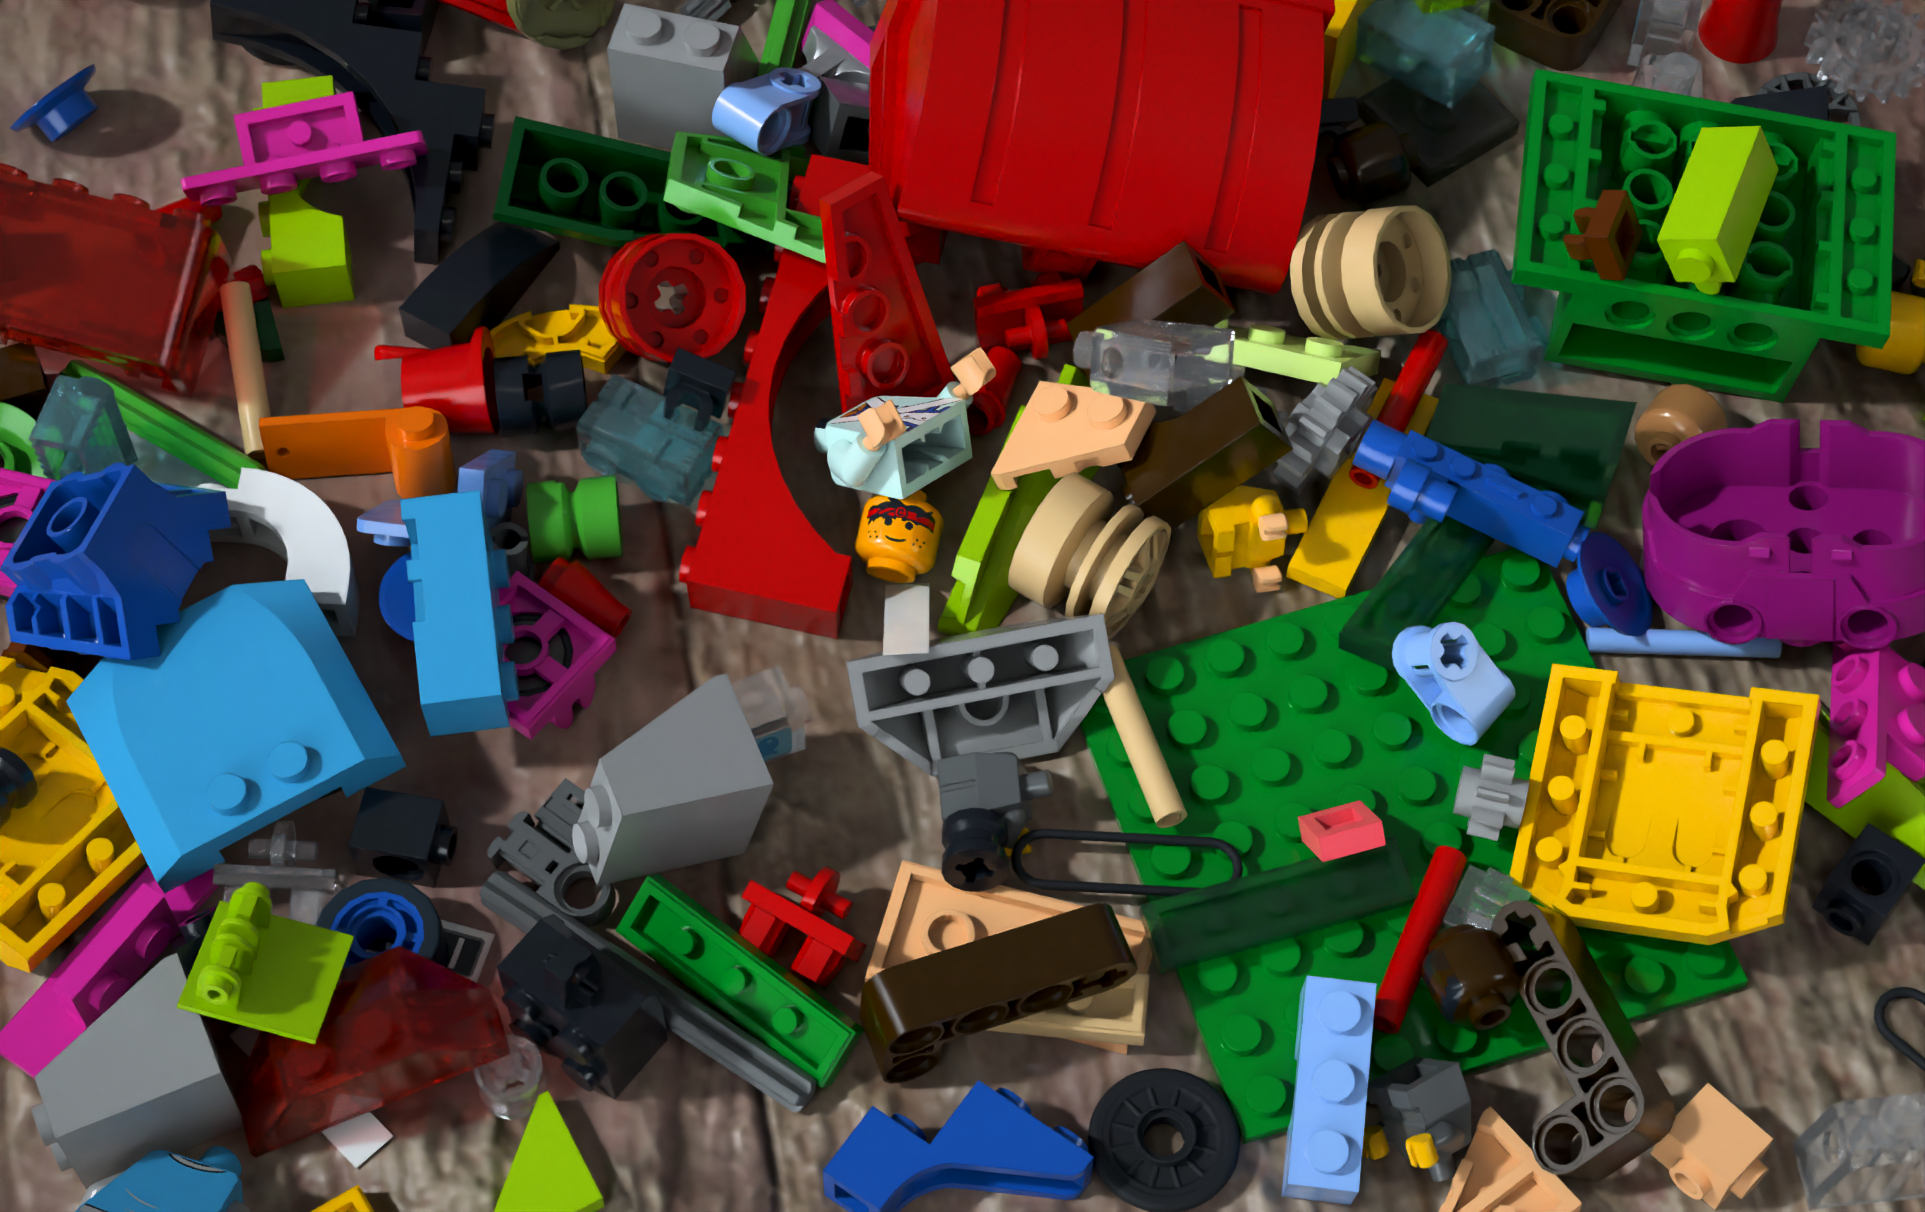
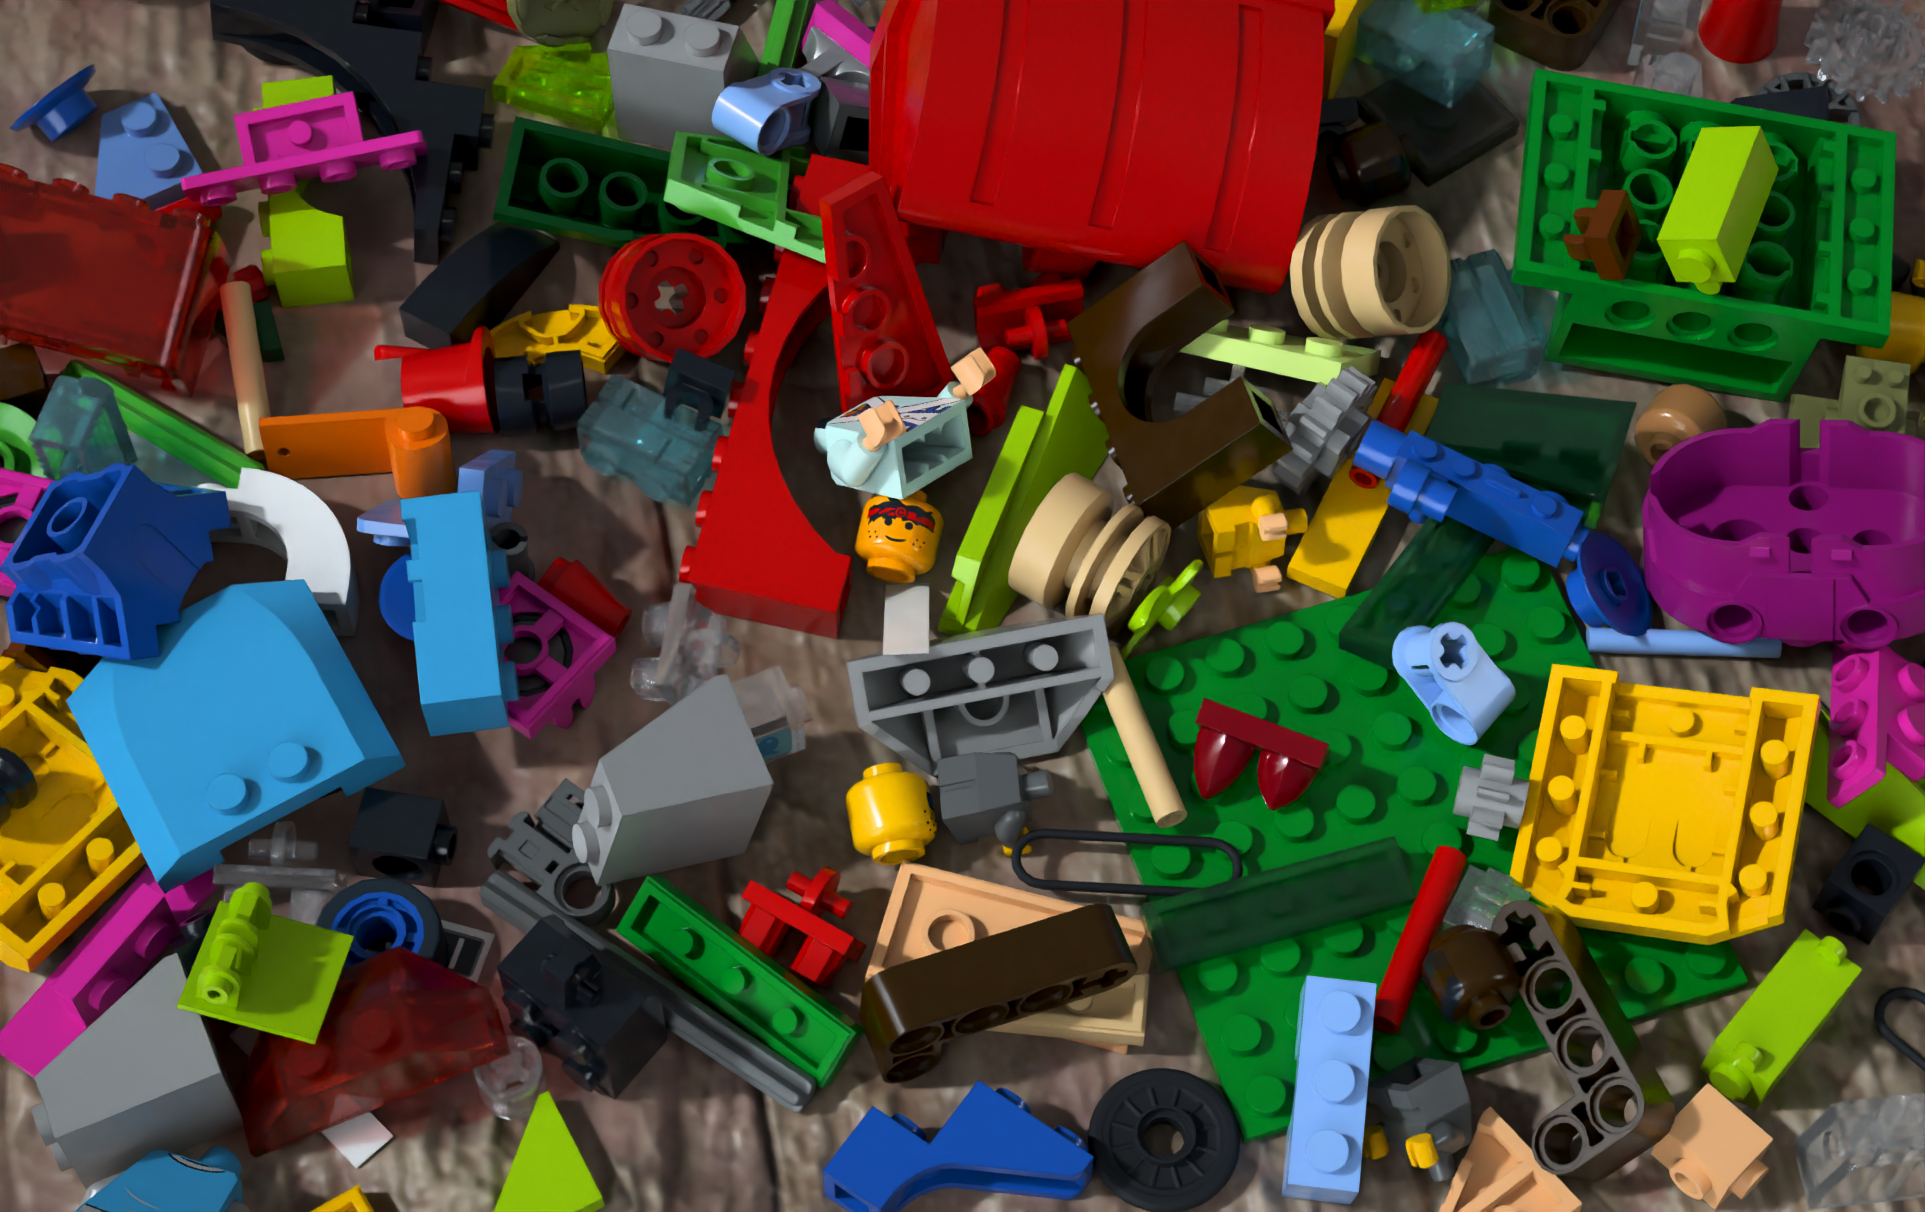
bright green wheel [526,475,623,564] -> none
black wheel [941,808,1008,892] -> none
light nougat wing [991,381,1157,490] -> none
clear torso [1073,319,1235,406] -> none
coral tile [1298,800,1386,862] -> none
none -> medium blue wing [94,92,203,232]
none -> clear neon green wing [493,43,615,131]
none -> clear hips [629,583,741,707]
none -> yellow head [846,763,937,866]
none -> lime plate [1121,559,1204,661]
none -> dark red tile [1194,698,1331,811]
none -> lime brick [1699,928,1863,1111]
none -> olive tile [1788,355,1920,448]

